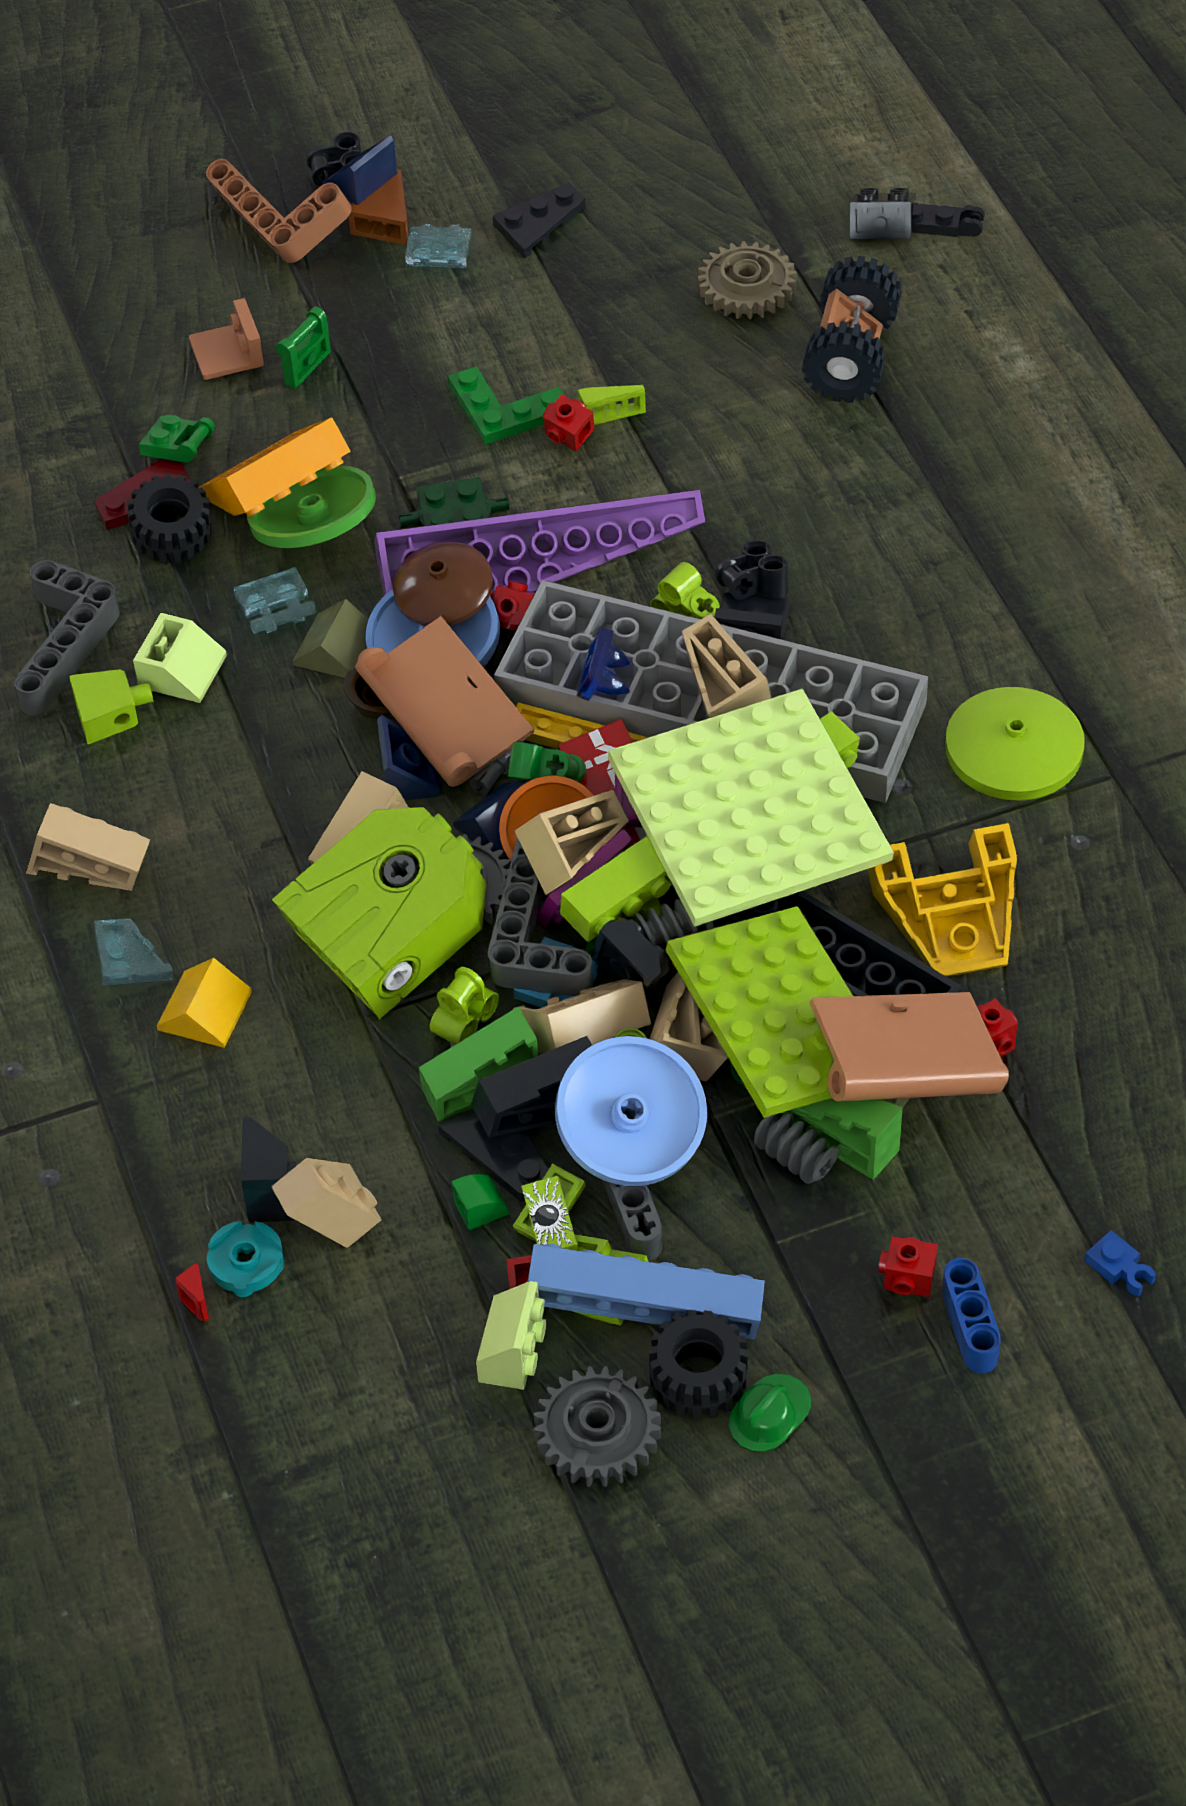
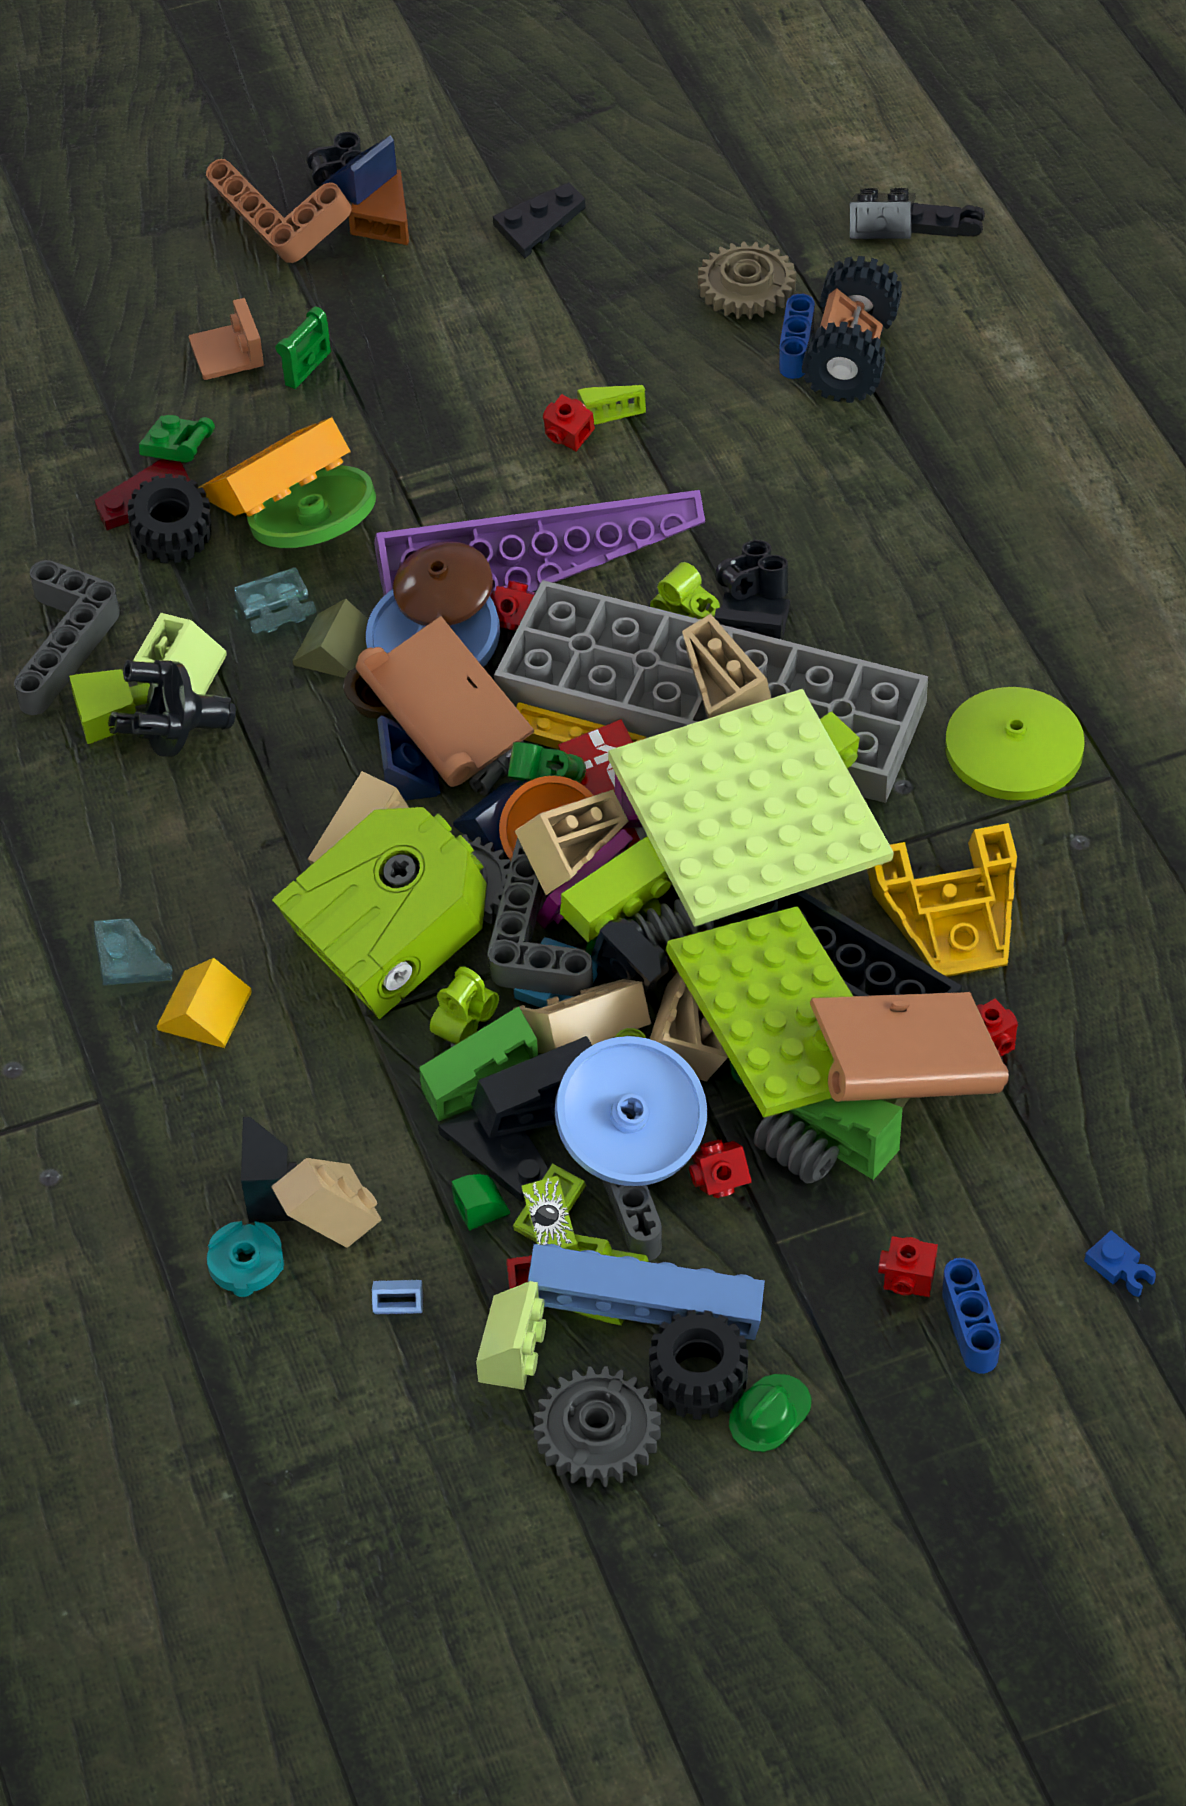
tan wedge [26,803,150,891] -> none
red slope [175,1263,209,1322] -> none
dark green plate [399,477,510,527] -> none
clear light blue plate [405,224,472,268] -> none
green plate [448,366,564,445] -> none
clear blue tile [576,626,630,701] -> none
none -> black piece [108,660,236,757]
none -> light blue piece [372,1280,423,1314]
none -> red brick [689,1140,752,1198]
none -> blue beam [779,294,815,379]

